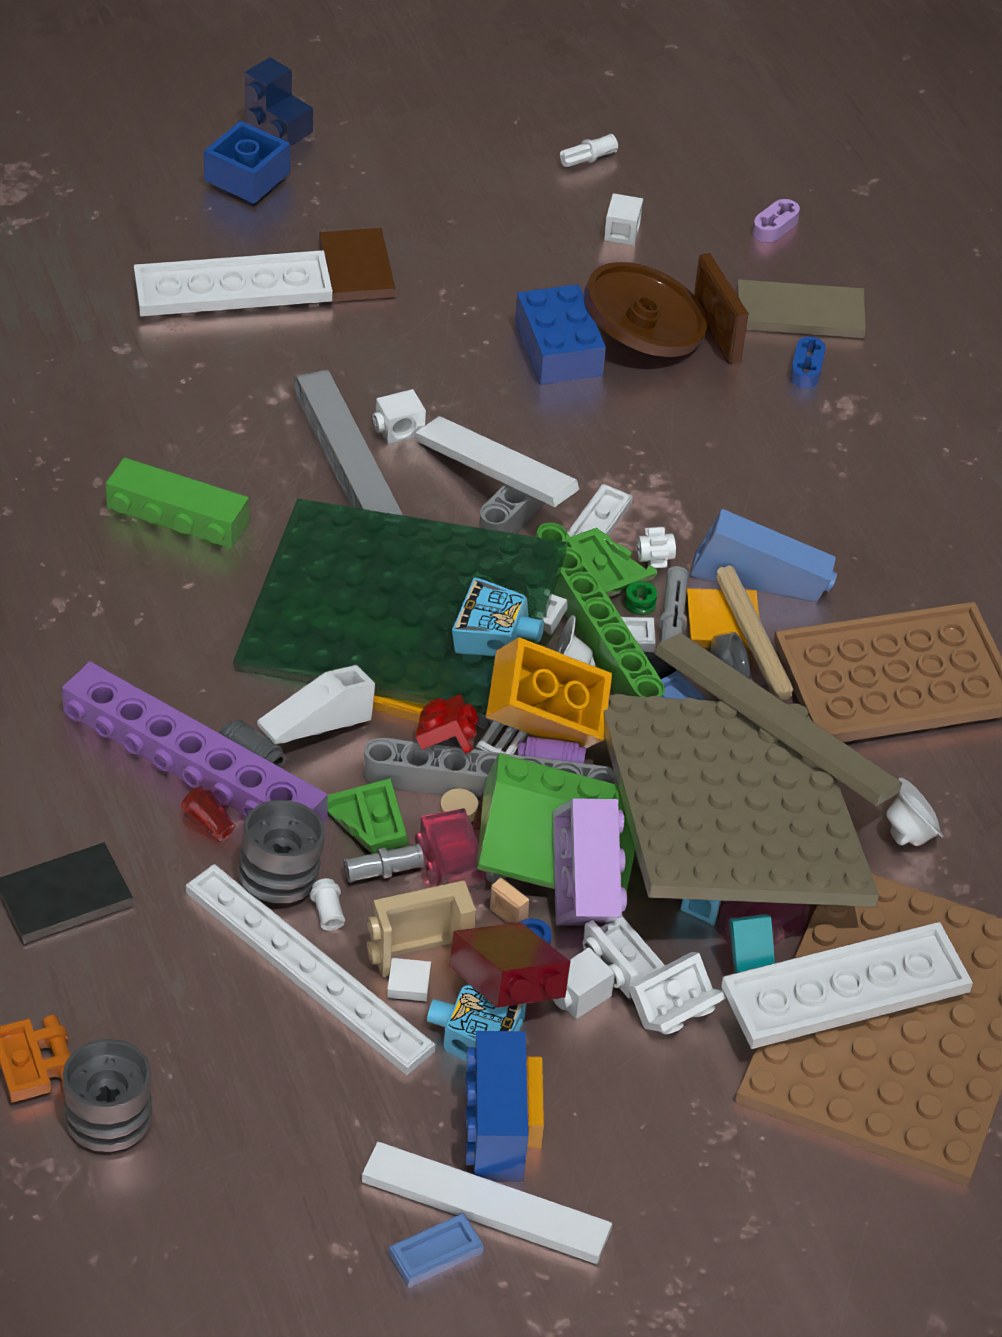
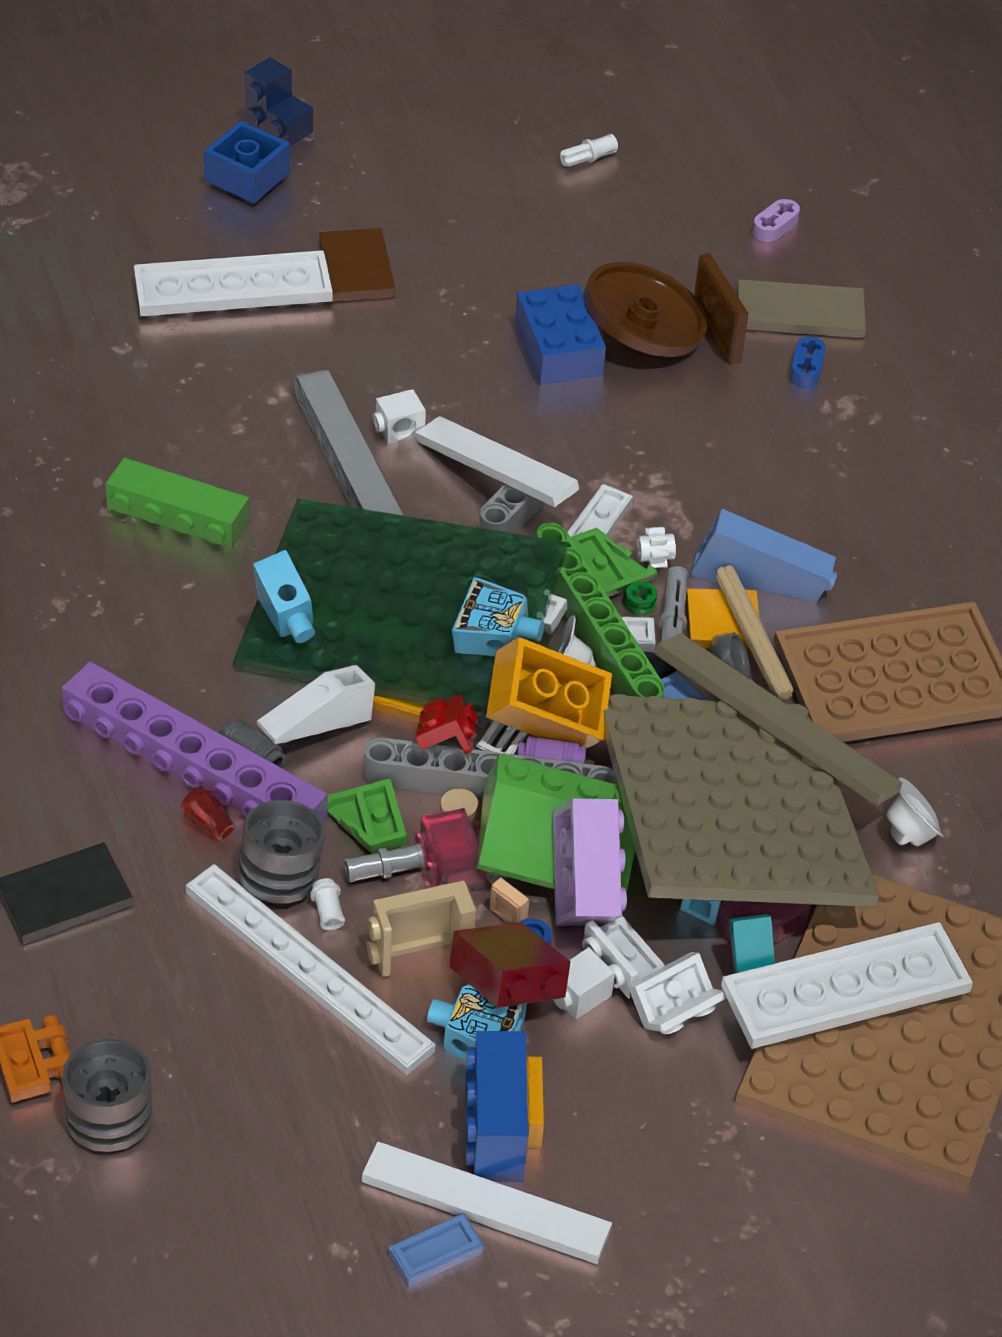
white tile [387,958,431,1002] -> none
white brick [604,193,643,246] -> none
none -> medium azure torso [253,550,315,643]

